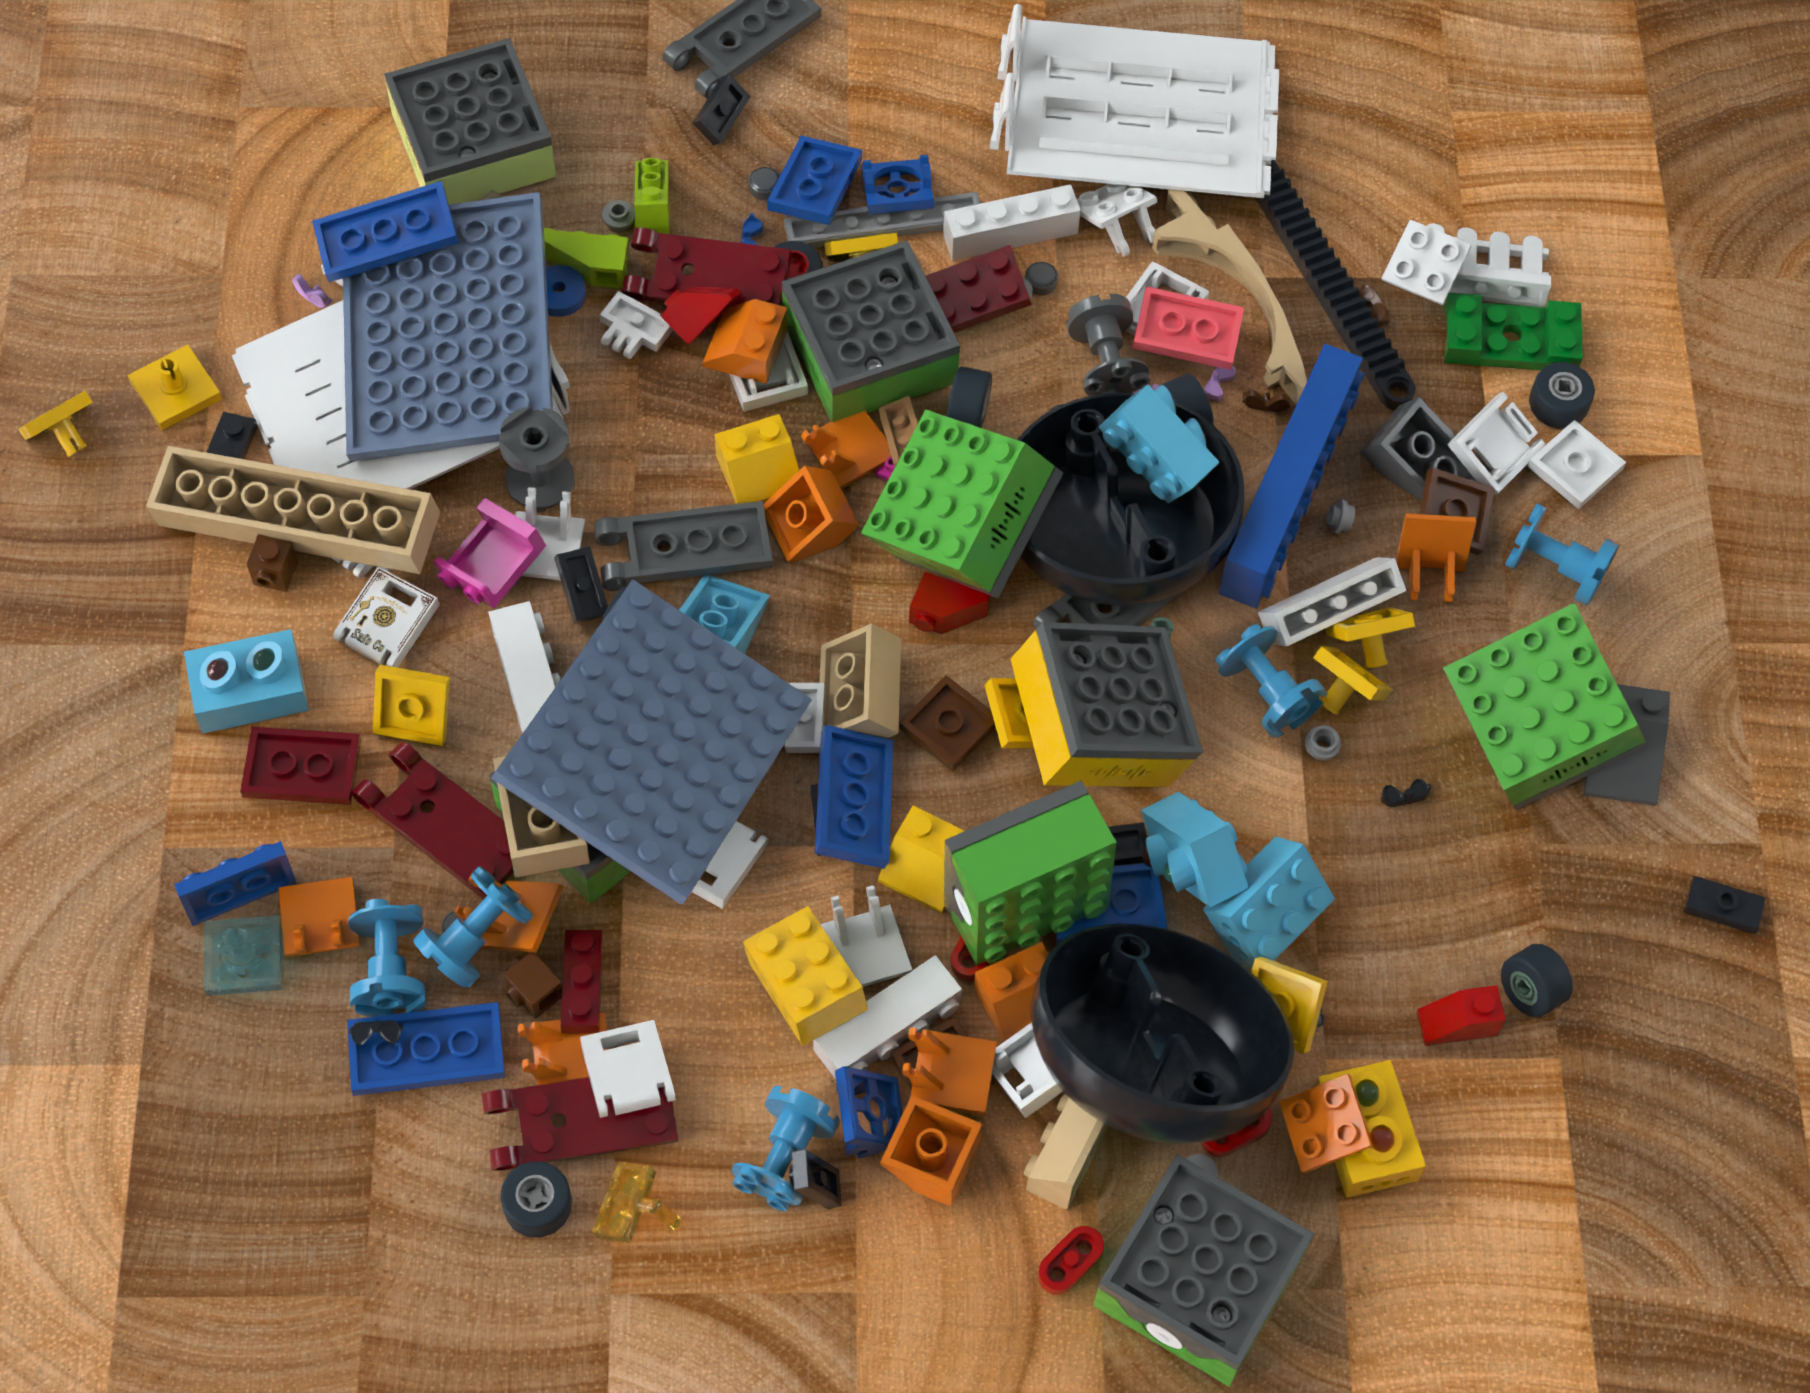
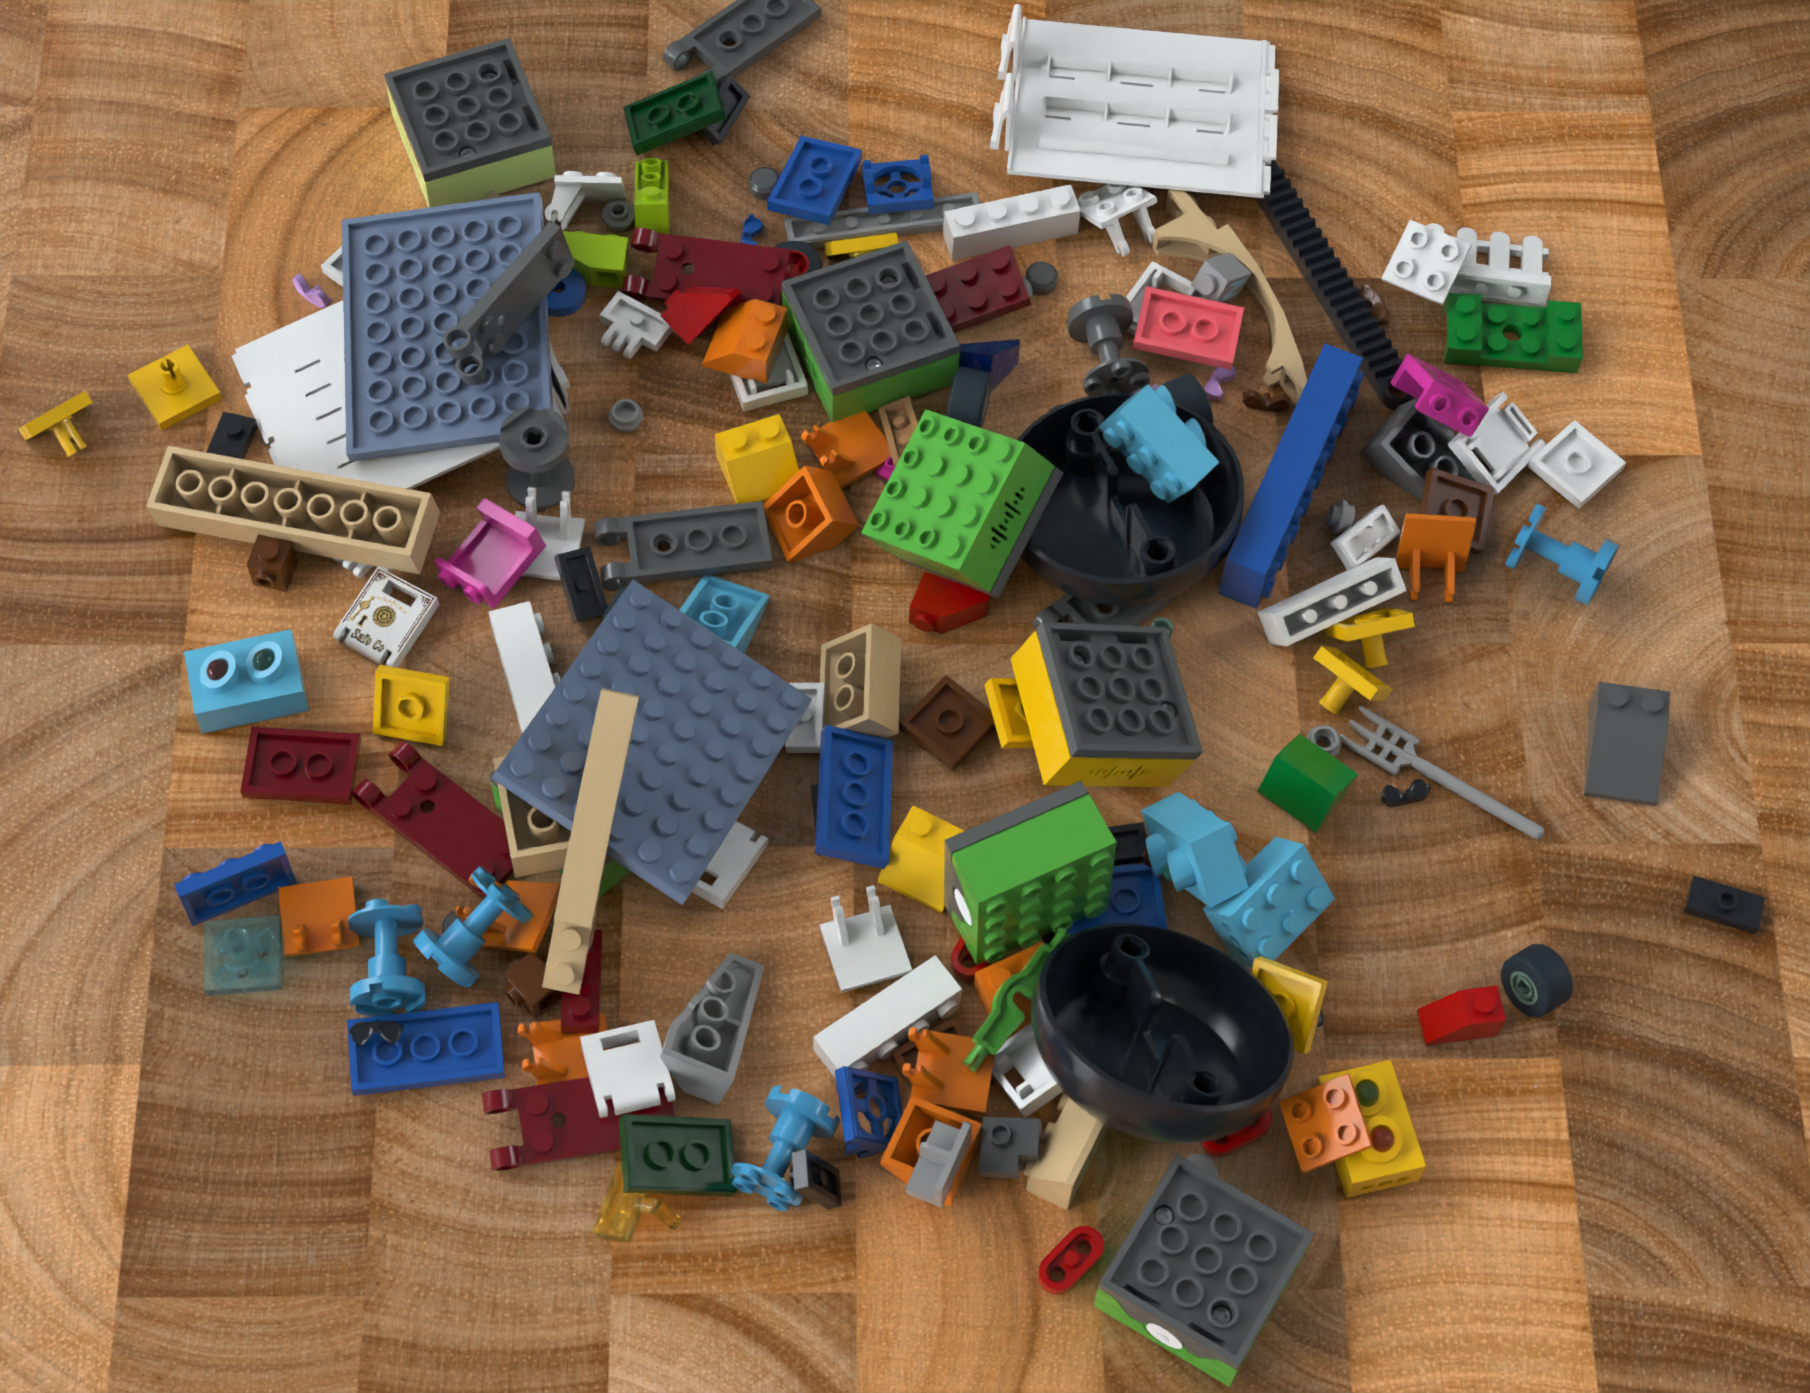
blue plate [312,181,459,282] -> none
black wheel [500,1161,572,1238] -> none
yellow piece [743,906,868,1046] -> none
dark azure piece [1215,624,1328,738] -> none
bright green piece [1443,603,1648,810] -> none
black wheel [1529,362,1595,429] -> none
none -> dark grey hinge [443,221,575,385]
none -> tan slope [542,688,639,995]
none -> white plate [545,171,626,231]
none -> light grey plate [609,399,643,432]
none -> dark green tile [619,1114,737,1197]
none -> dark green tile [623,71,727,156]
none -> light grey wedge [660,952,764,1105]
none -> light grey panel [906,1120,972,1208]
none -> clear blue slope [959,339,1020,392]
none -> bright green piece [962,928,1071,1072]
none -> dark grey brick [979,1117,1042,1178]
none -> light grey brick [1191,252,1252,303]
none -> green slope [1257,733,1359,833]
none -> white plate [1330,504,1401,570]
none -> light grey piece [1339,705,1544,840]
none -> dark pink panel [1390,354,1489,437]

